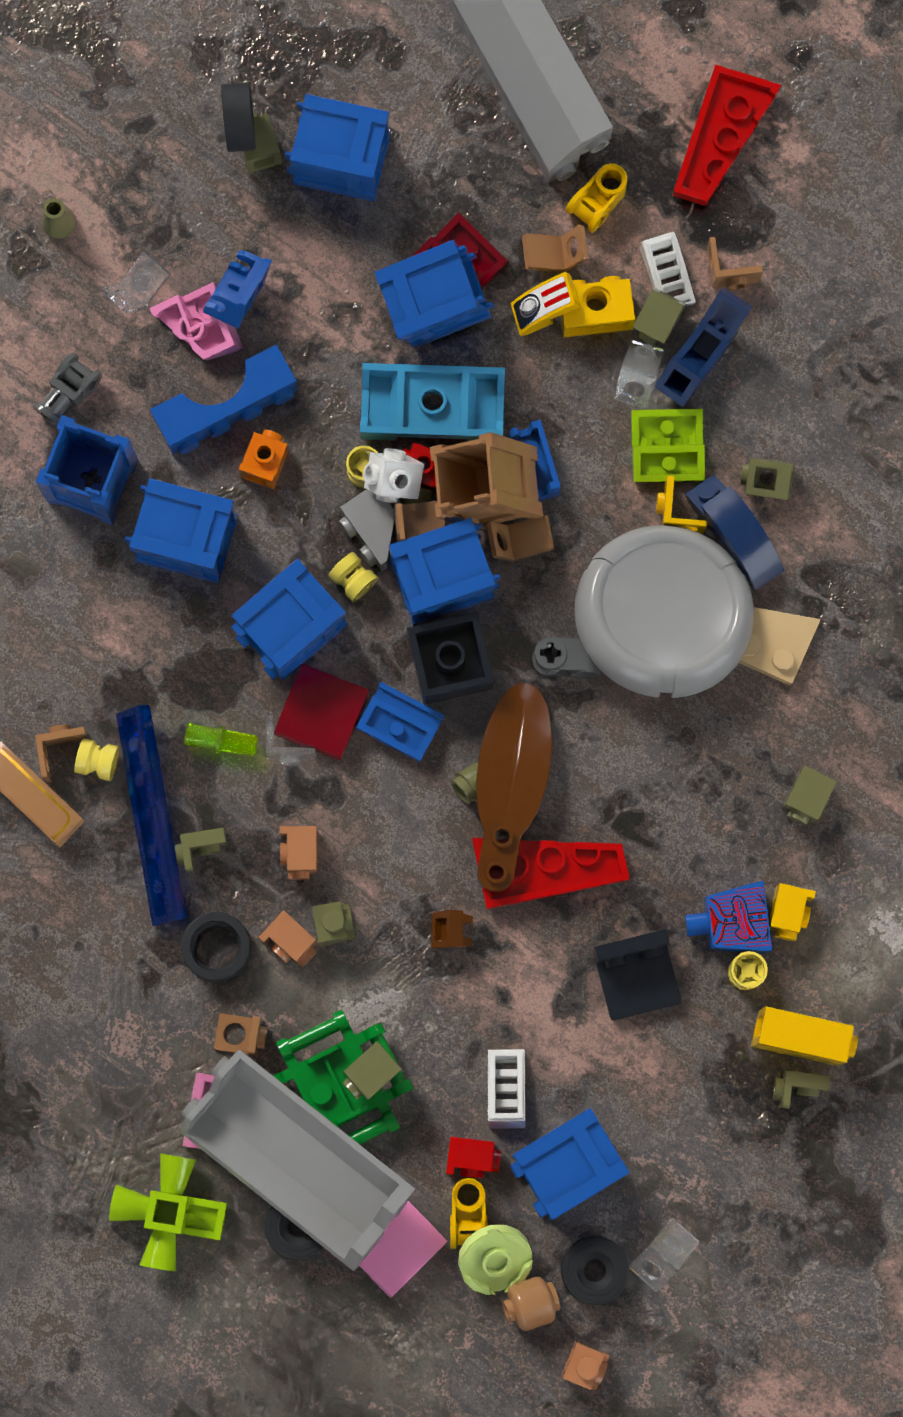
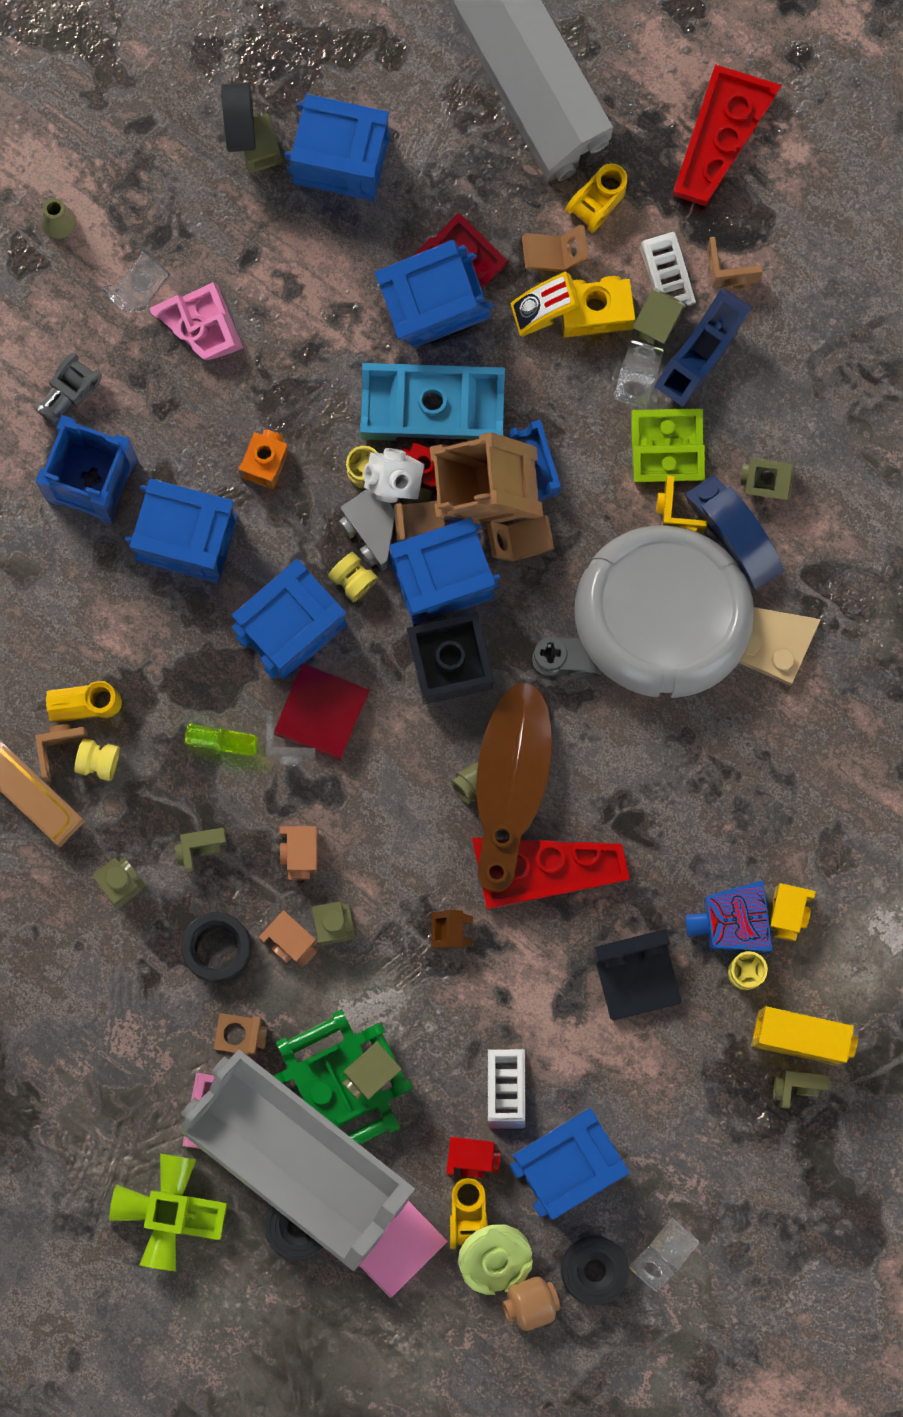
clear blue plate [116,705,187,926] -> none
blue arch [150,344,298,455] -> none
blue hinge [203,250,272,329] -> none
blue plate [356,682,445,763] -> none
nougat brick [561,1341,610,1390] -> none
olive brick [781,765,837,826] -> none
none -> yellow piece [46,681,122,723]
none -> olive brick [92,857,147,908]

